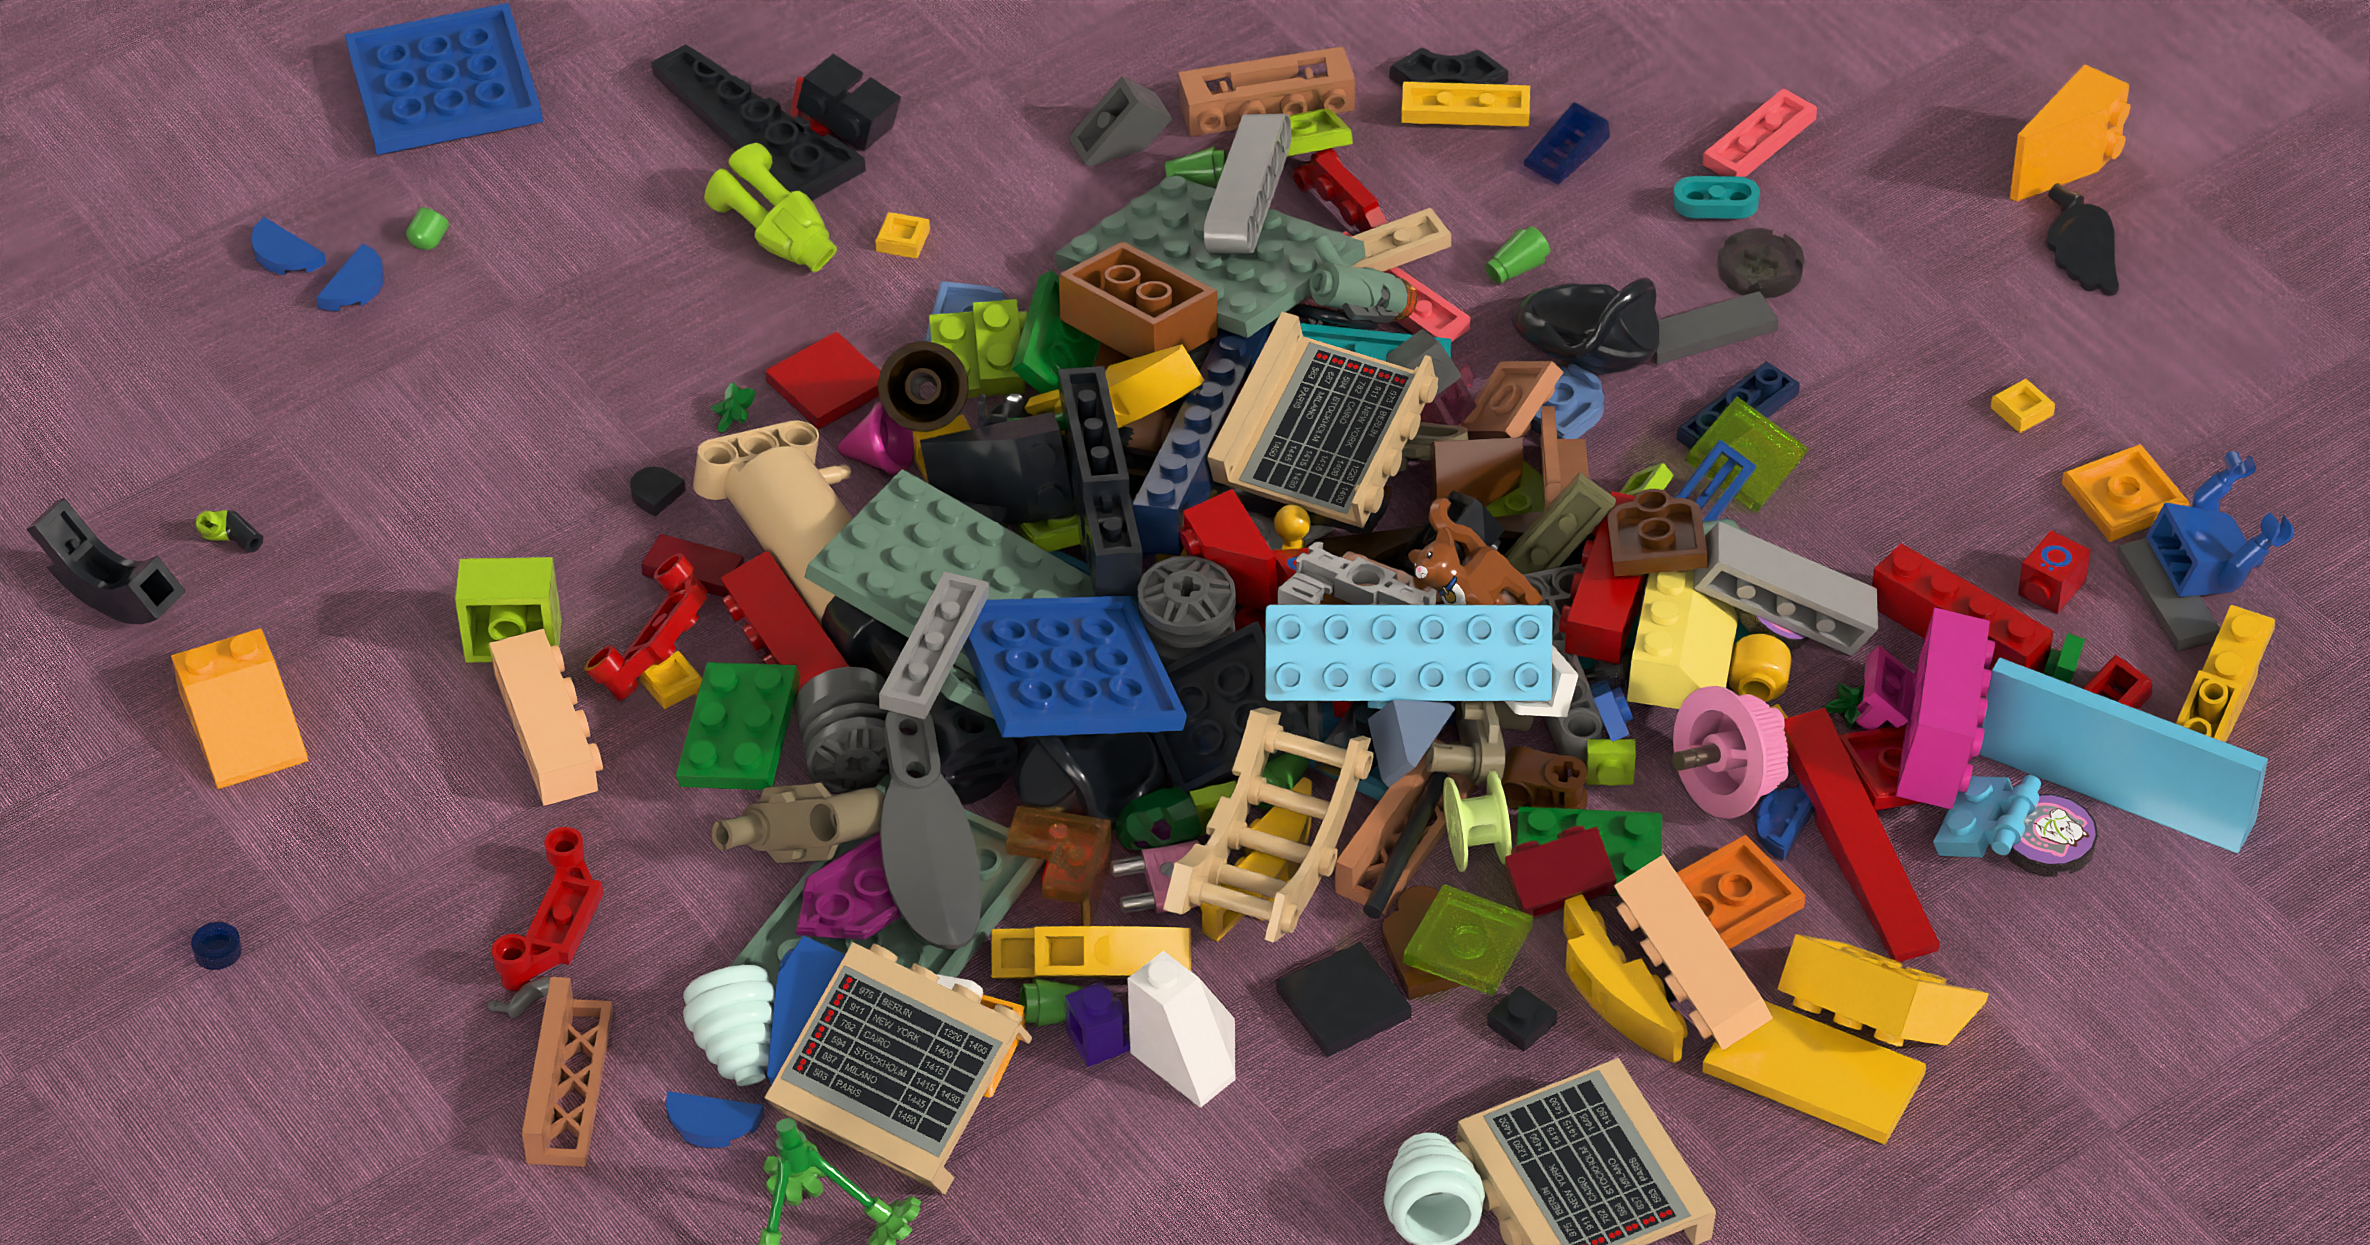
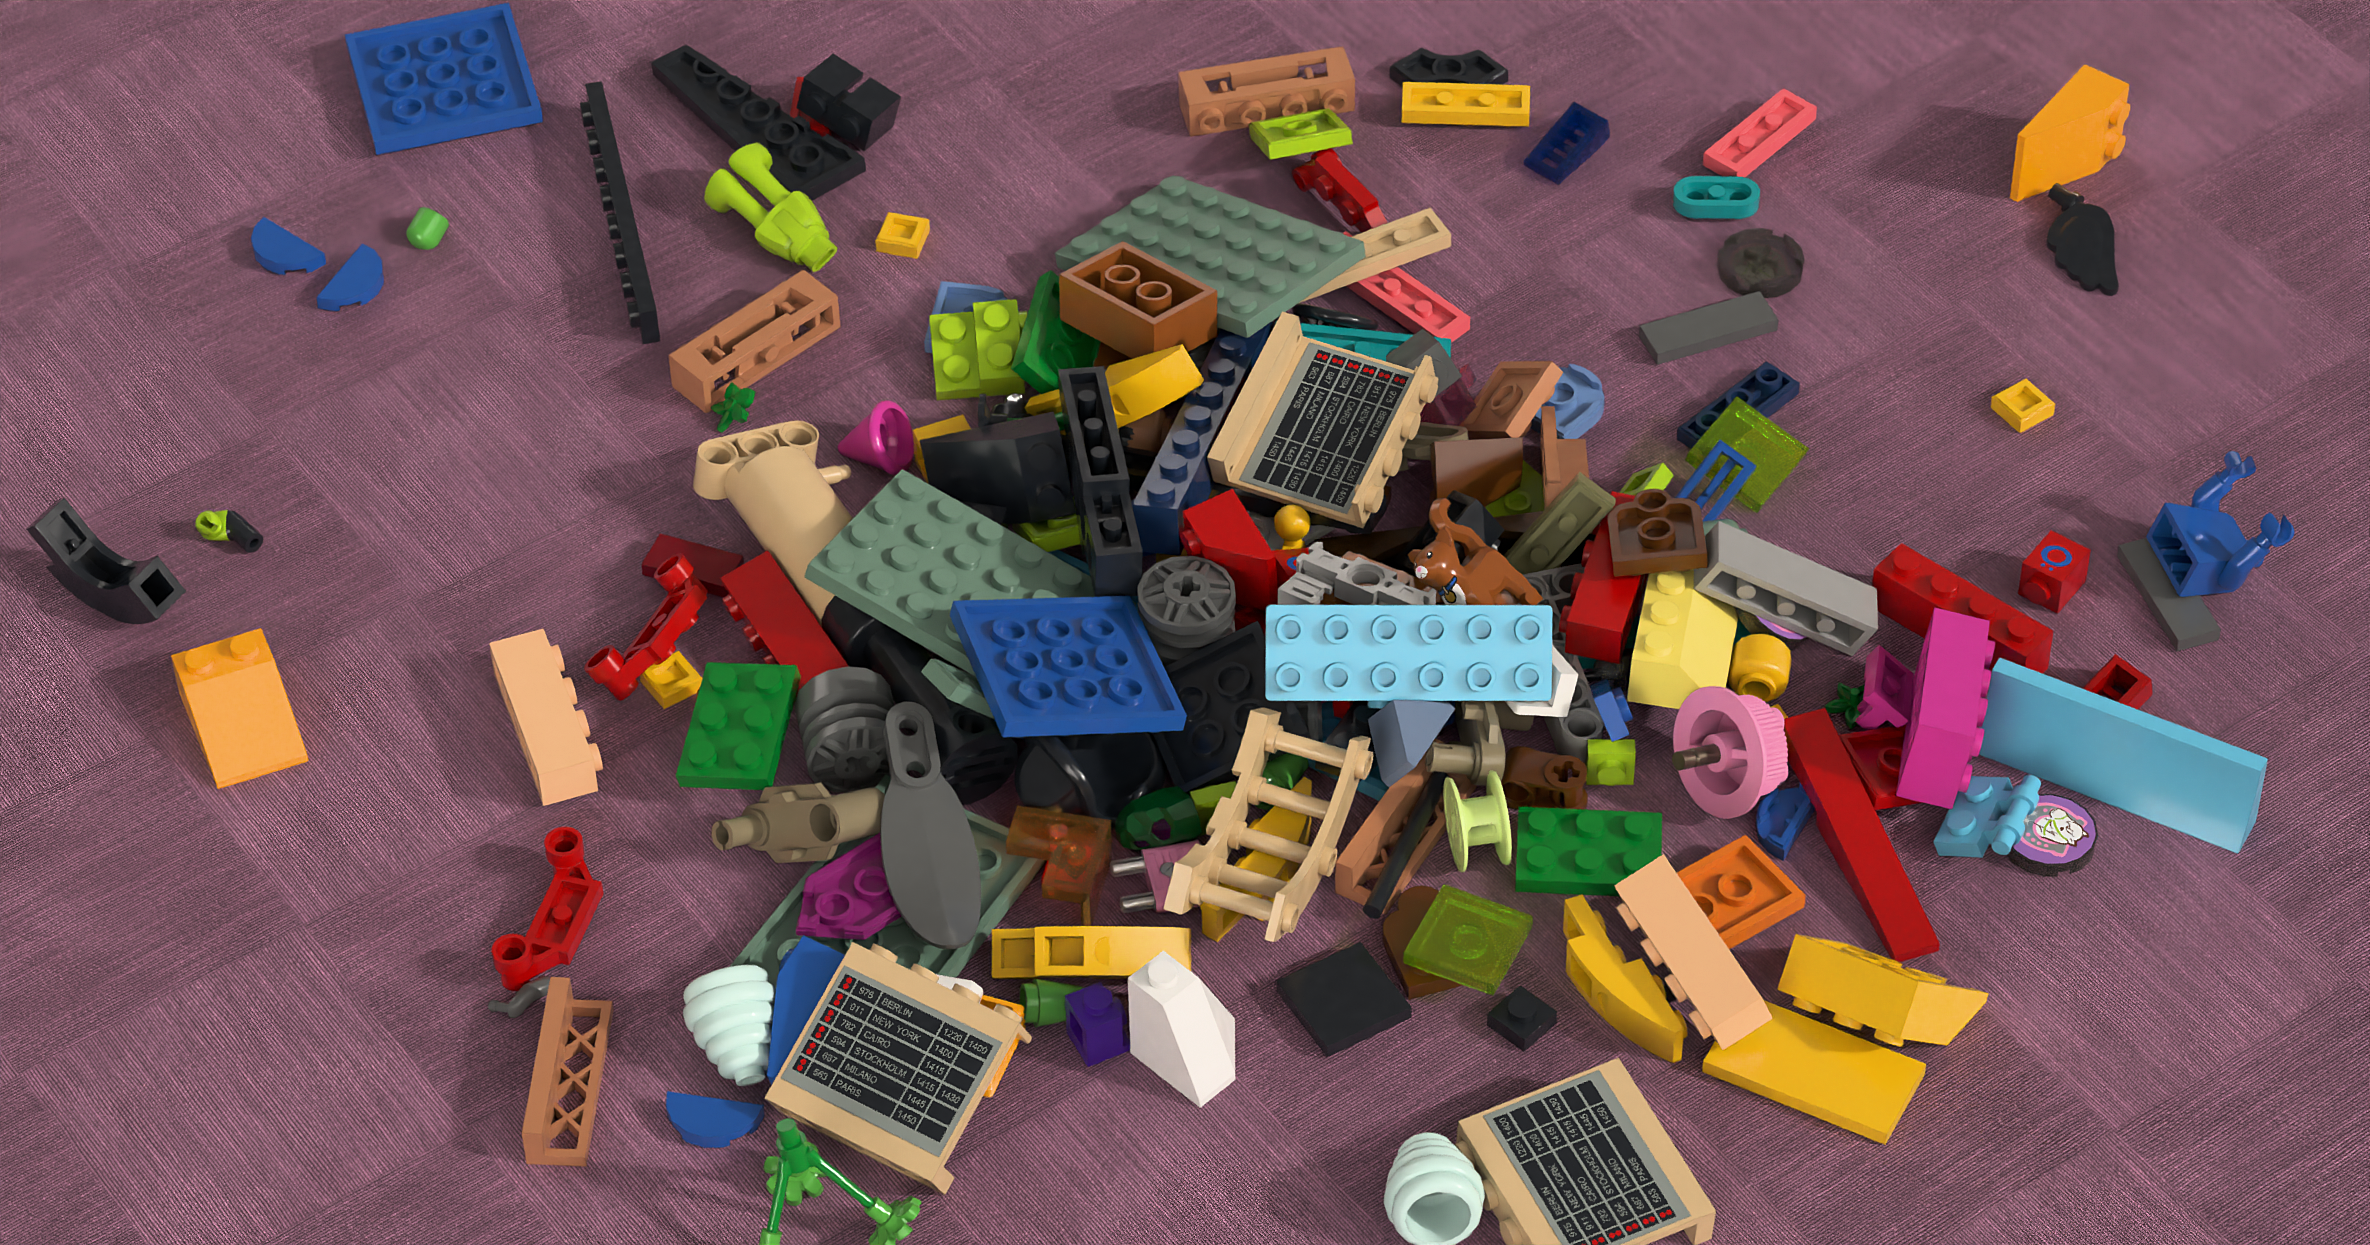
clear blue tile [191,922,242,970] -> none
lime brick [455,557,562,663] -> none
black tile [630,467,686,517] -> none
red tile [765,331,881,430] -> none
dark brown cone [878,341,969,432] -> none
light grey plate [879,572,989,719] -> none
dark grey slope [1068,76,1173,167] -> none
bright green cone [1166,146,1228,189] -> none
light grey beam [1204,114,1291,253] -> none
sand green piece [1309,235,1417,323] -> none
bright green cone [1484,226,1550,285] -> none
dark red brick [1504,826,1617,923] -> none
black piece [1512,278,1660,374] -> none
green plate [2043,633,2085,684] -> none
light orange tile [2061,444,2189,542] -> none
yellow slope [2176,605,2275,742] -> none
none -> black plate [580,81,660,344]
none -> nougat brick [668,269,840,413]

